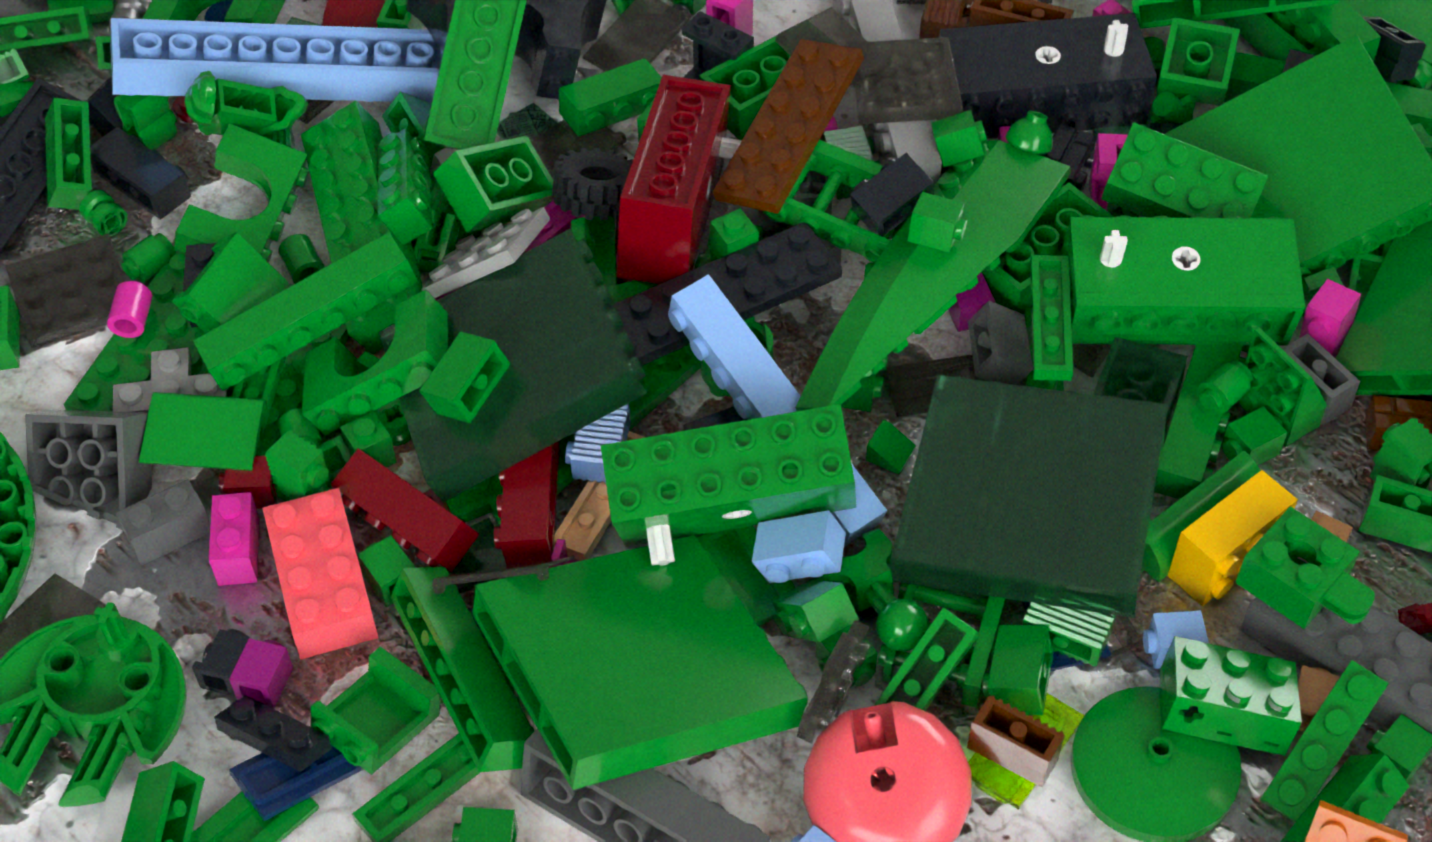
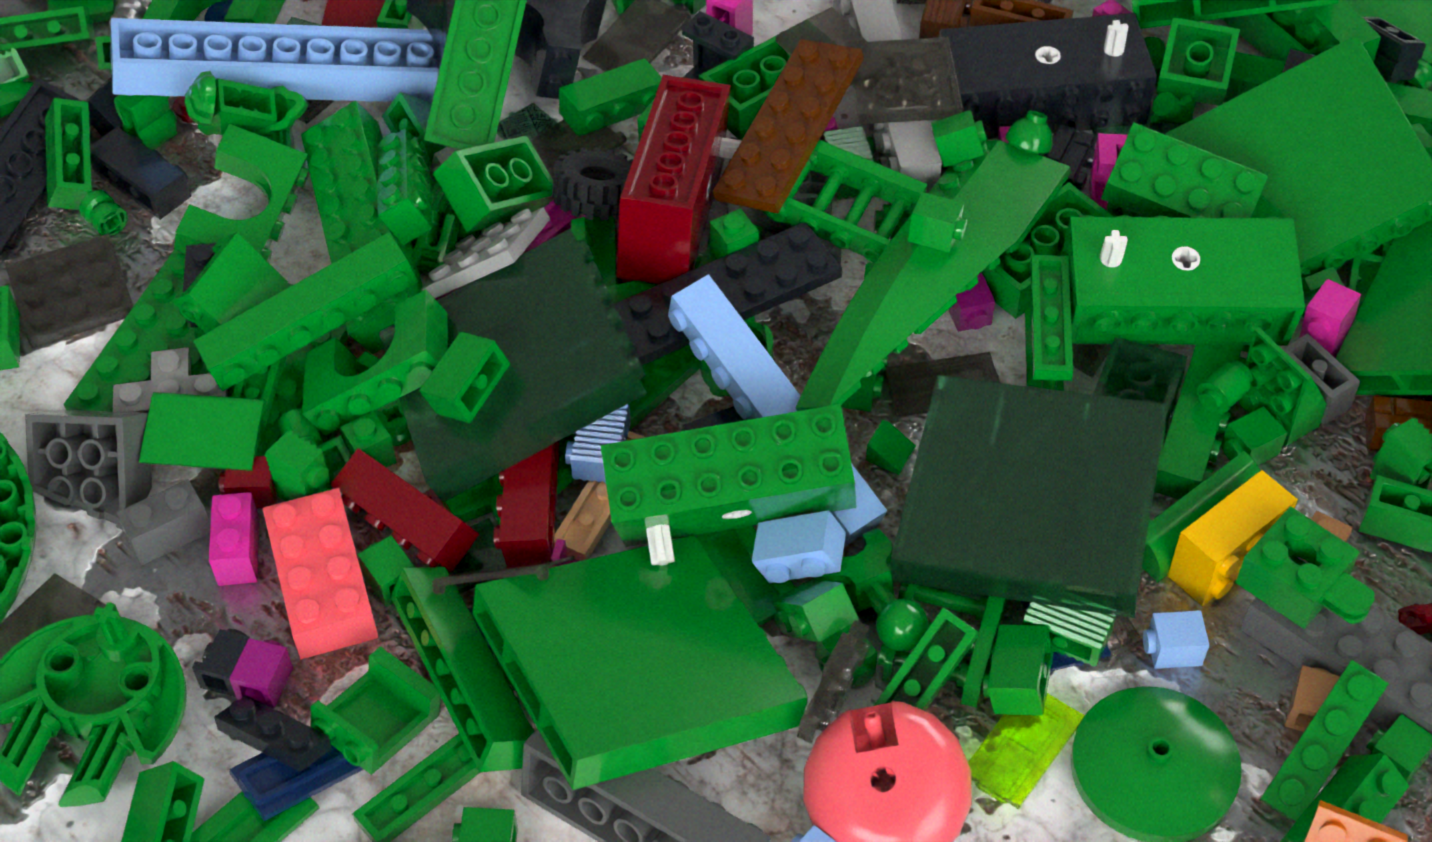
dark pink brick [107,281,153,338] -> none
green brick [121,233,176,282] -> none
green brick [278,234,325,284] -> none
black brick [850,152,934,237] -> none
reddish brown brick [966,695,1065,787] -> none
dark grey brick [968,301,1033,390] -> none
green piece [1160,636,1302,756] -> none

